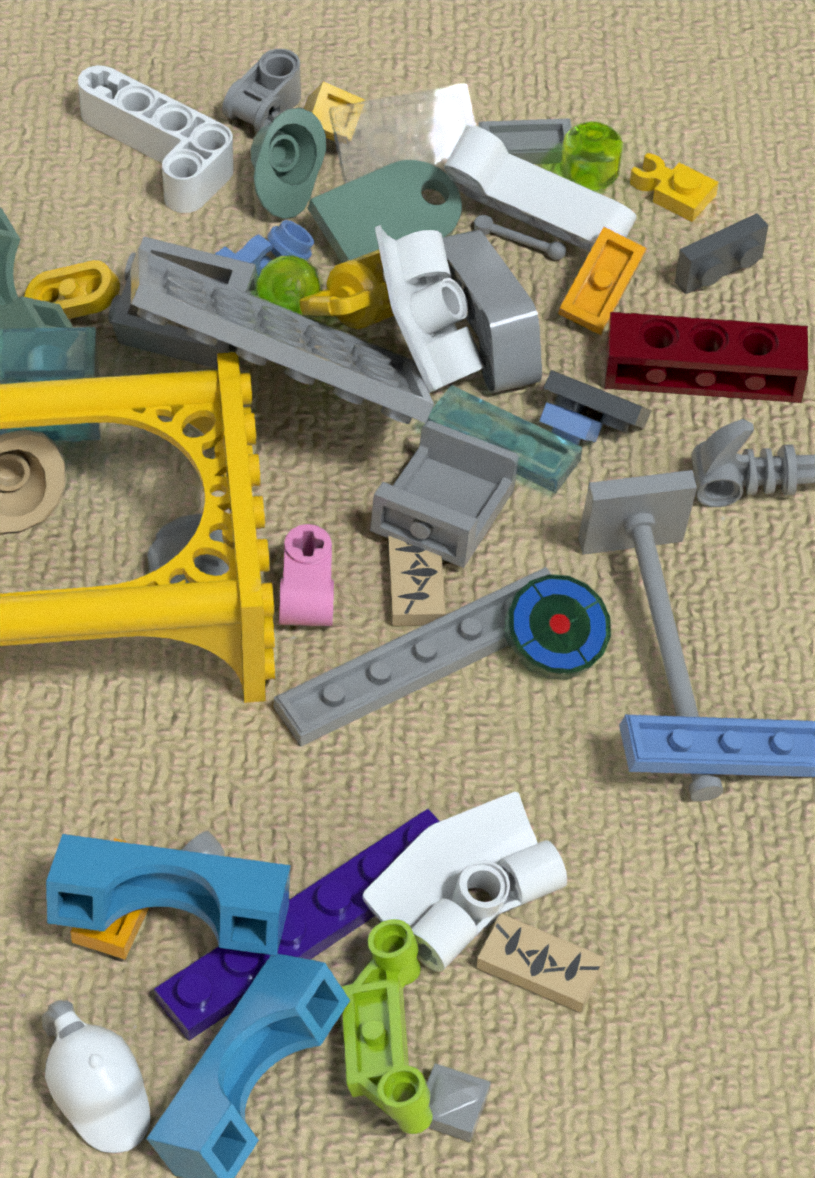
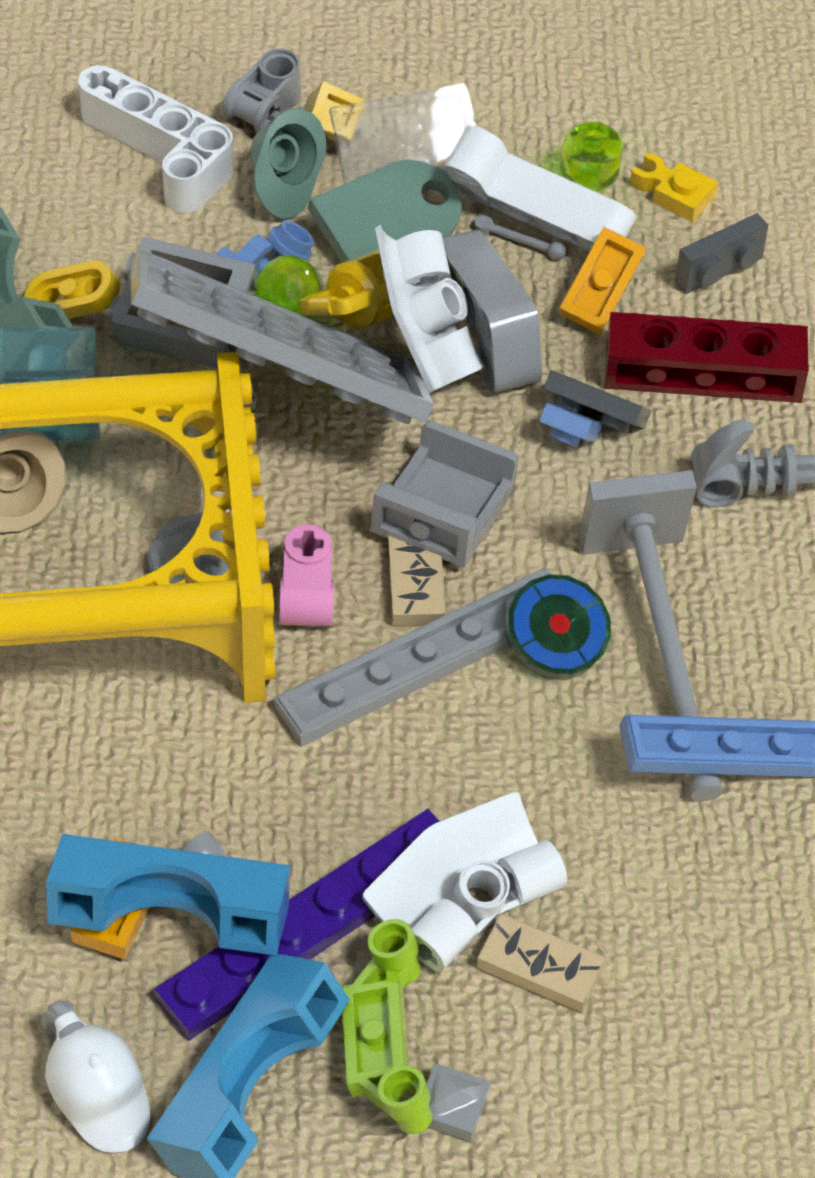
clear light blue plate [427,385,582,493] -> none
light grey tile [478,118,575,164] -> none

